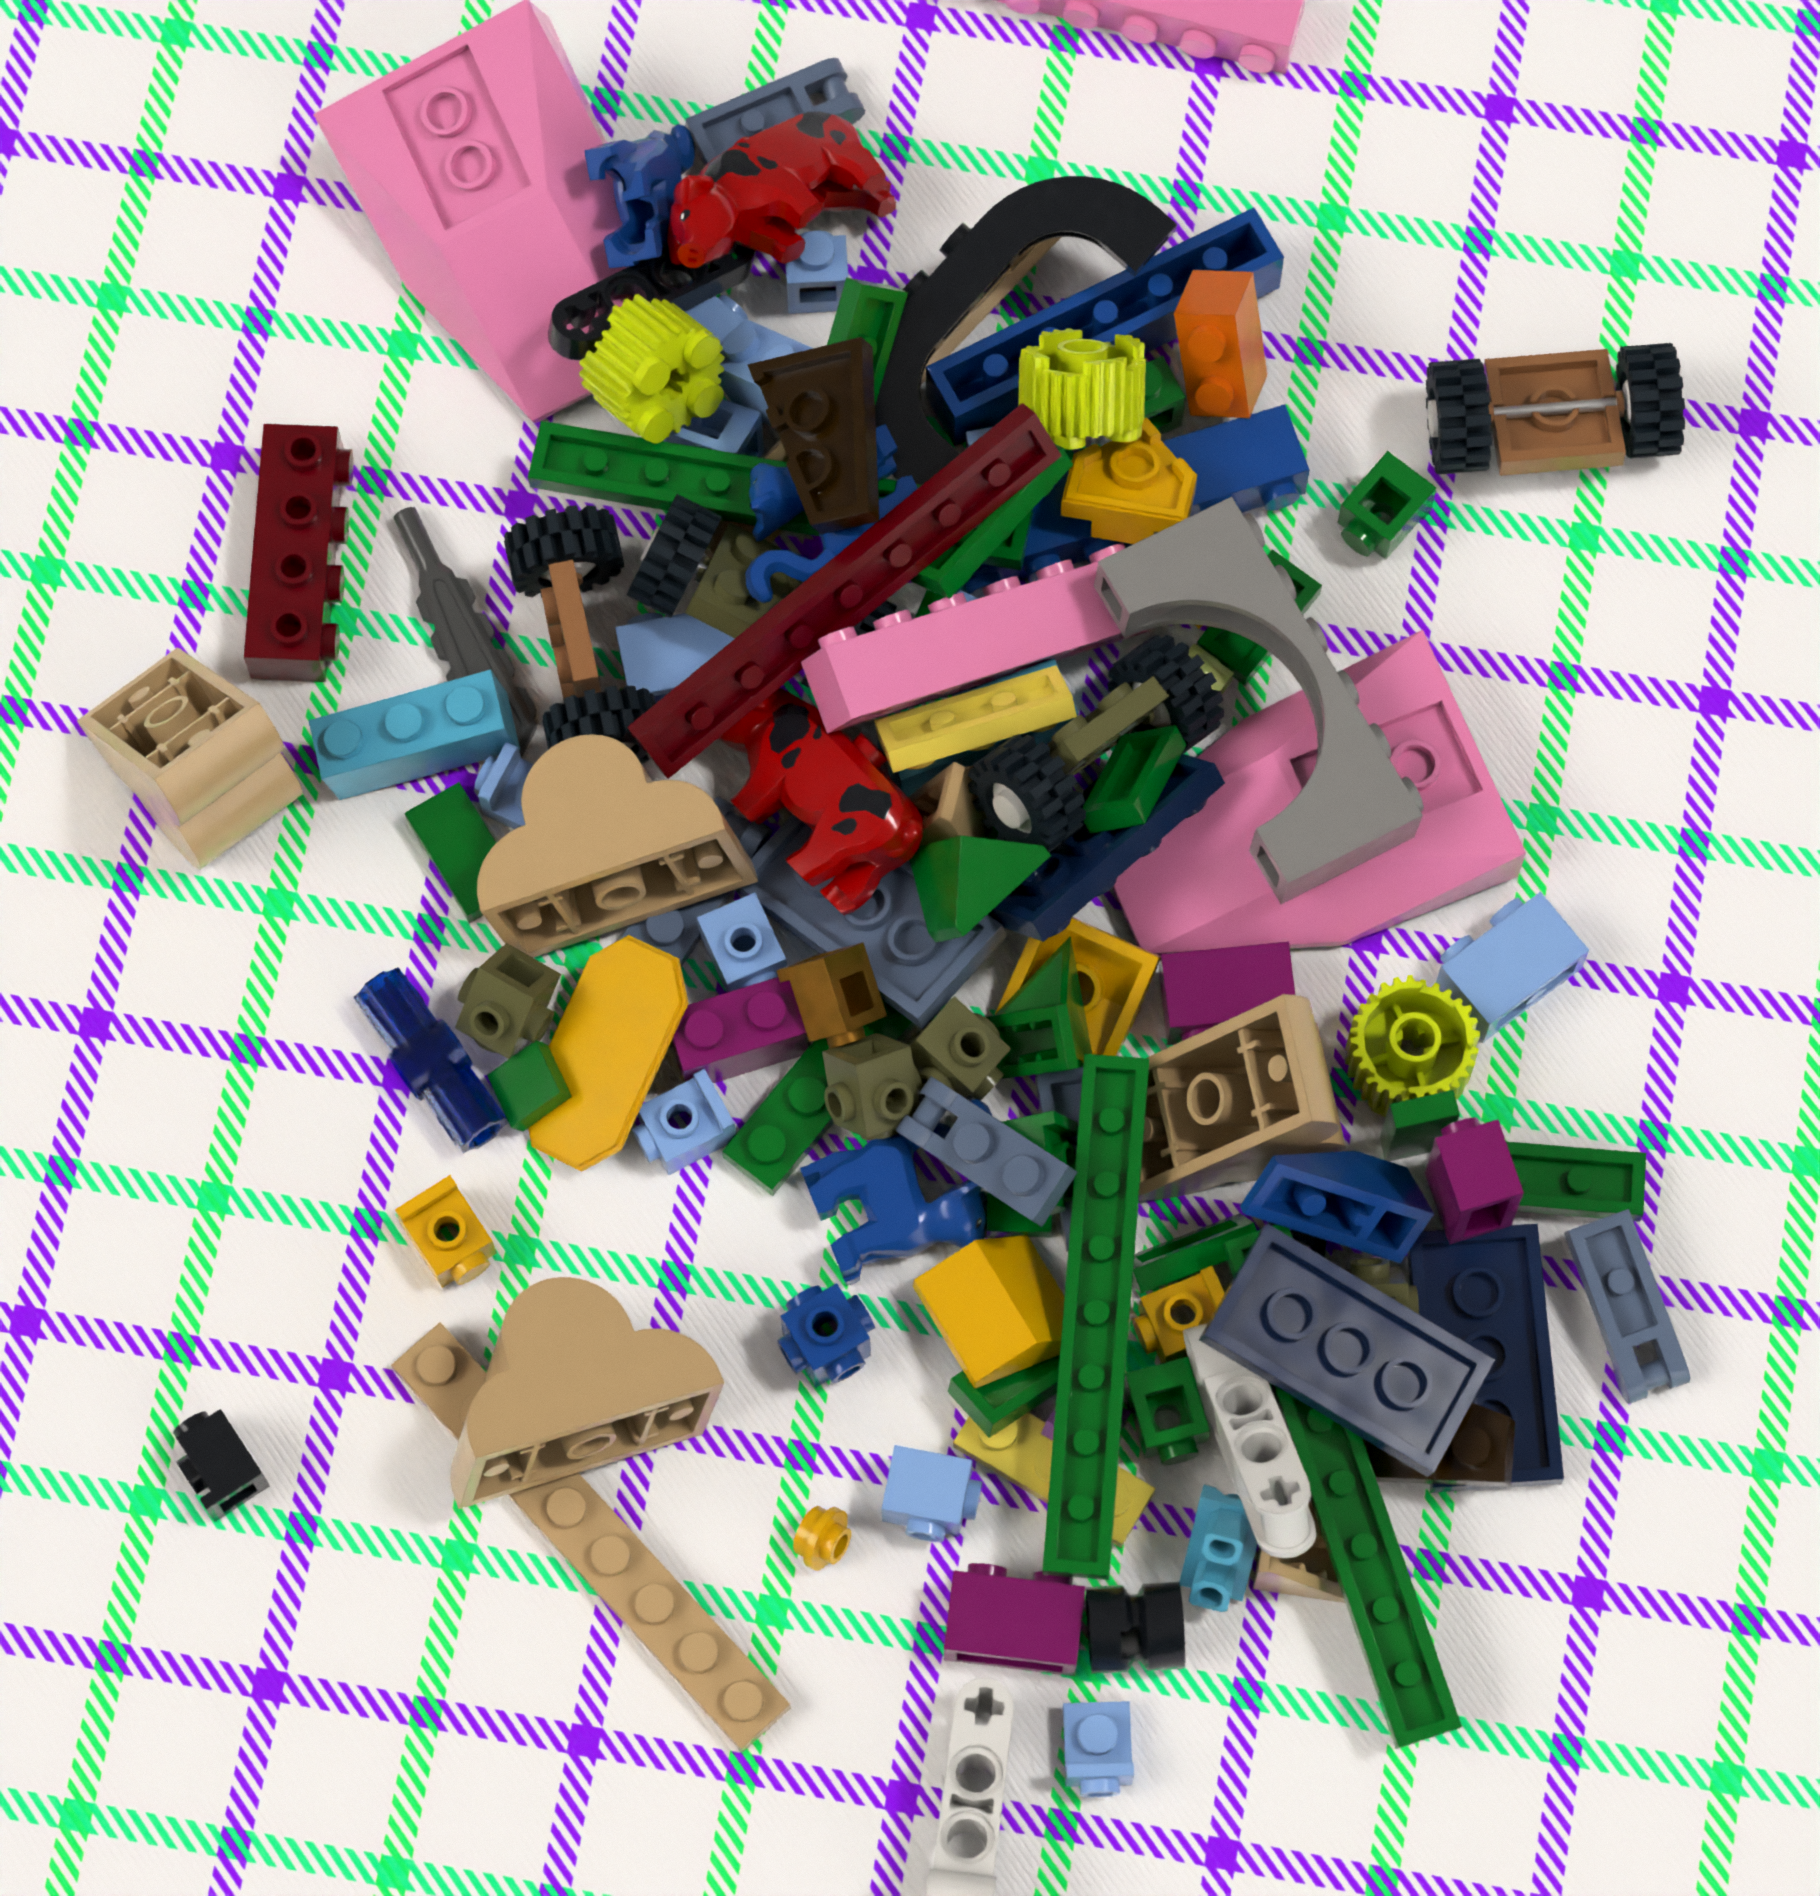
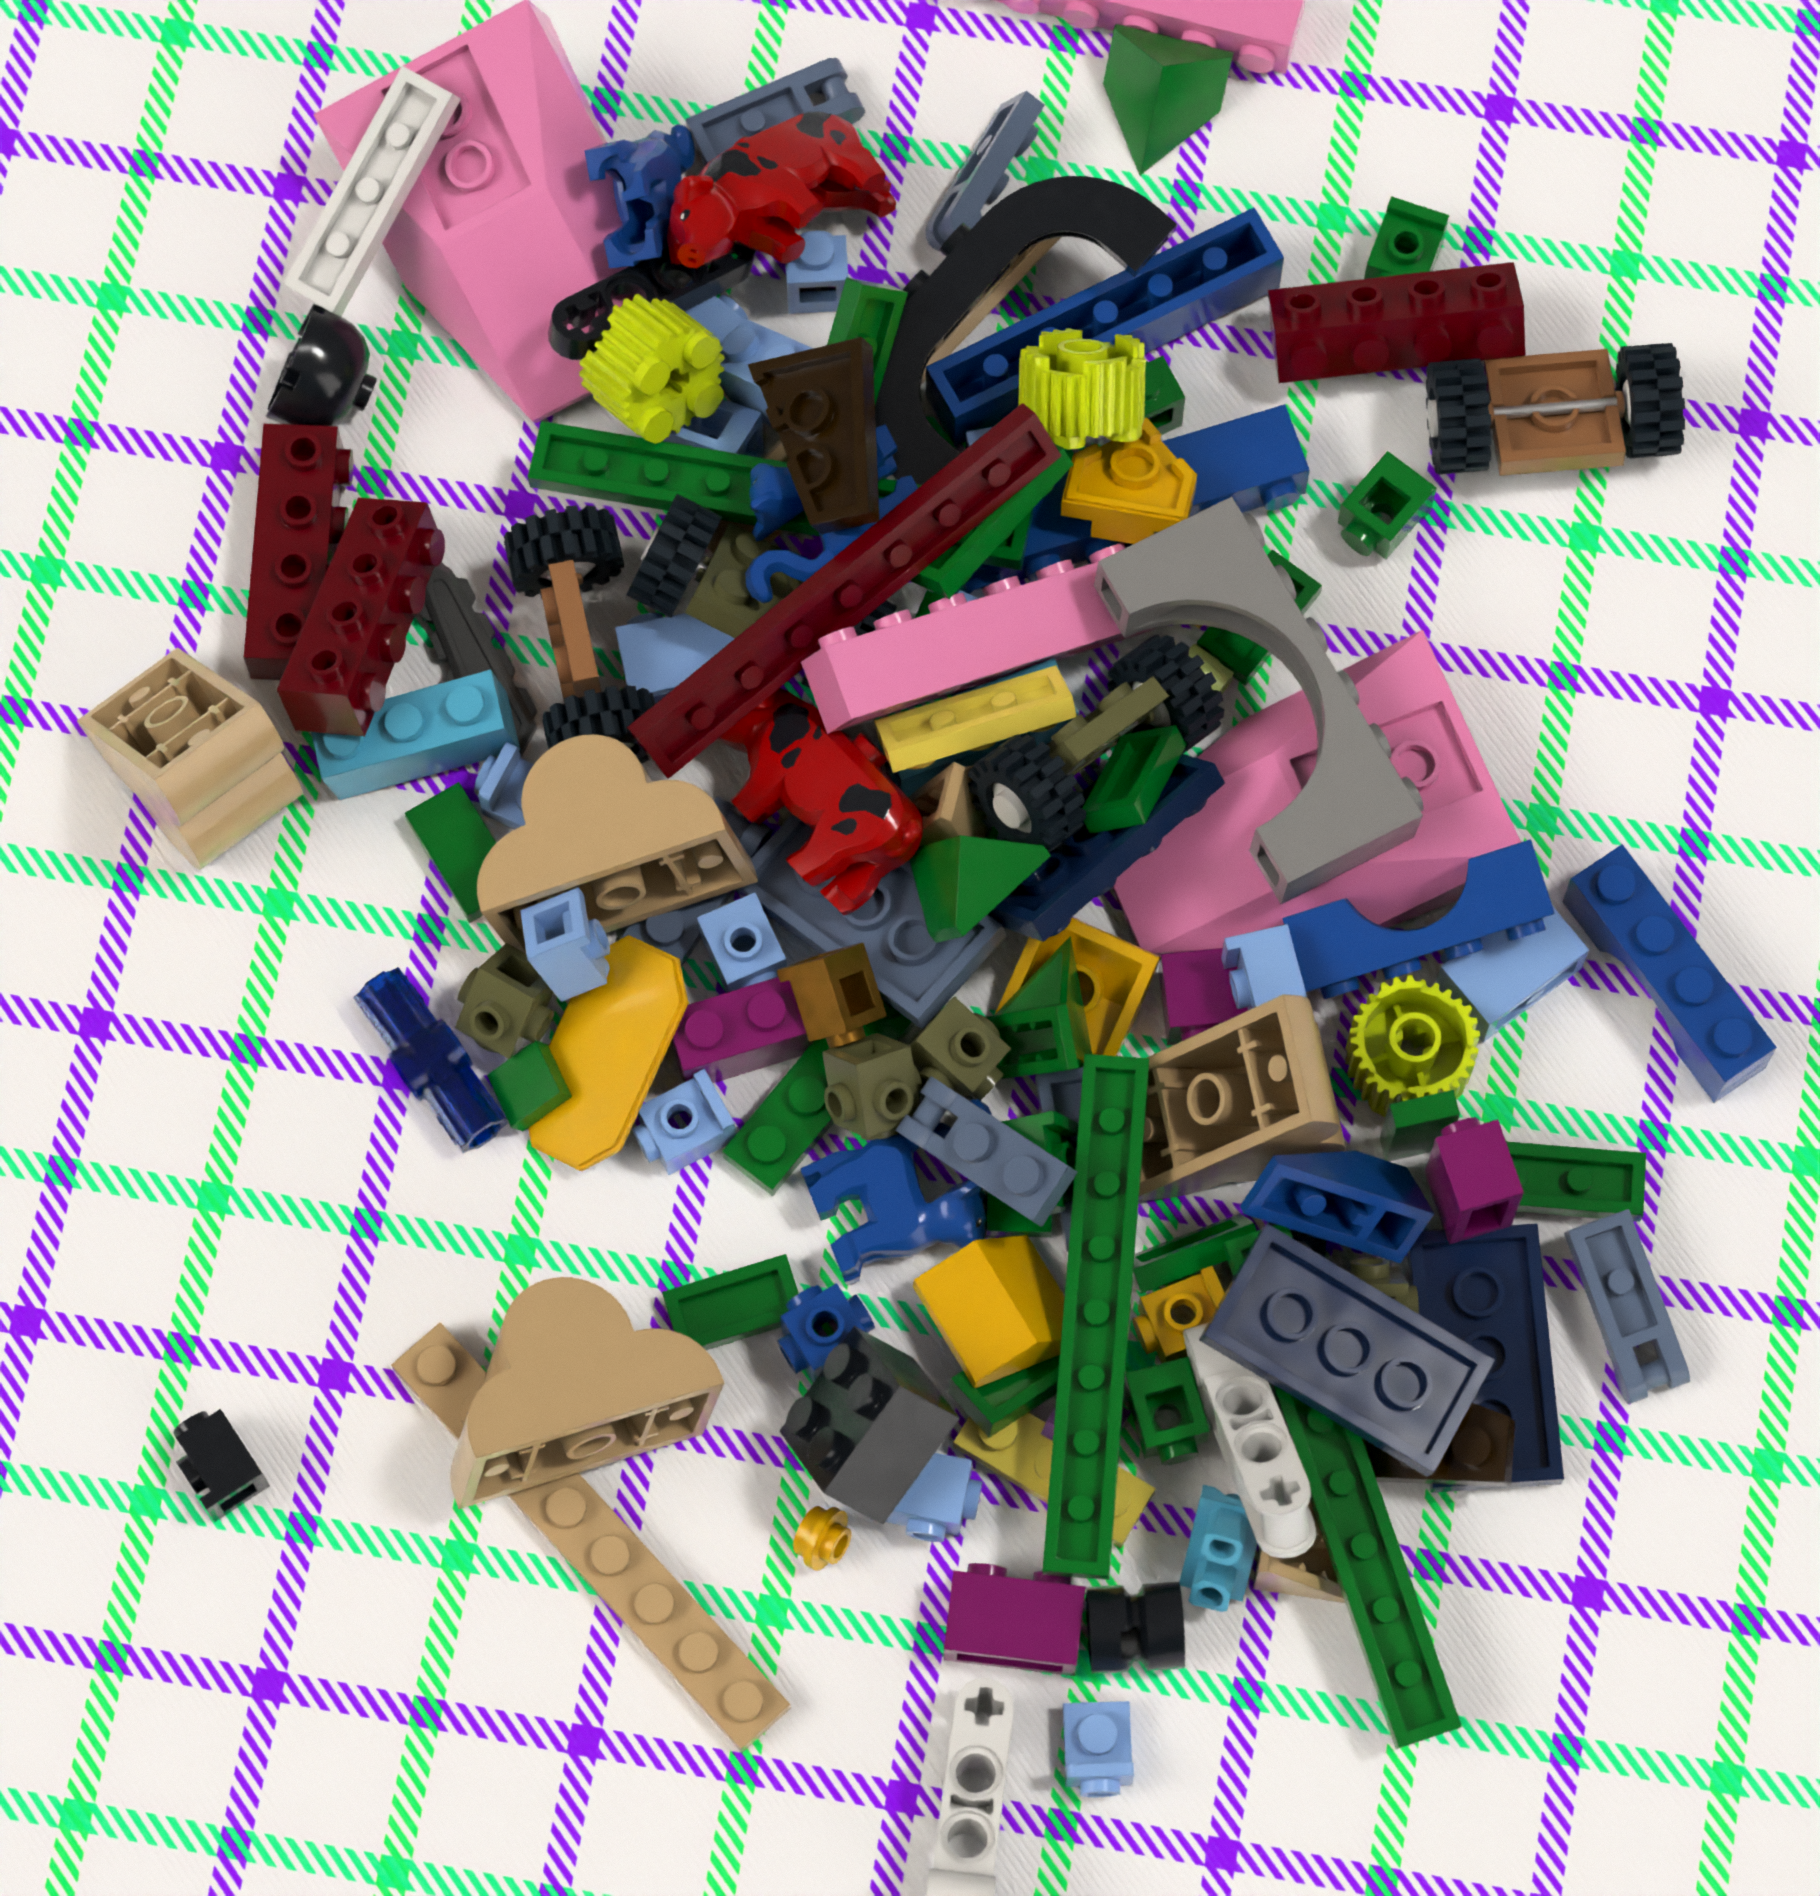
yellow brick [395,1175,497,1288] -> none
orange brick [1174,270,1268,418] -> none
none -> black cylinder [266,303,377,426]
none -> dark red brick [277,497,445,737]
none -> white plate [283,66,461,317]
none -> light blue brick [520,887,610,1002]
none -> green tile [662,1254,799,1350]
none -> black brick [779,1326,960,1524]
none -> sand blue plate [925,90,1045,252]
none -> green slope [1103,24,1234,176]
none -> light blue brick [1221,924,1307,1010]
none -> dark red brick [1268,262,1526,383]
none -> blue arch [1282,839,1555,1000]
none -> green brick [1364,196,1449,279]
none -> blue arch [1562,844,1777,1103]

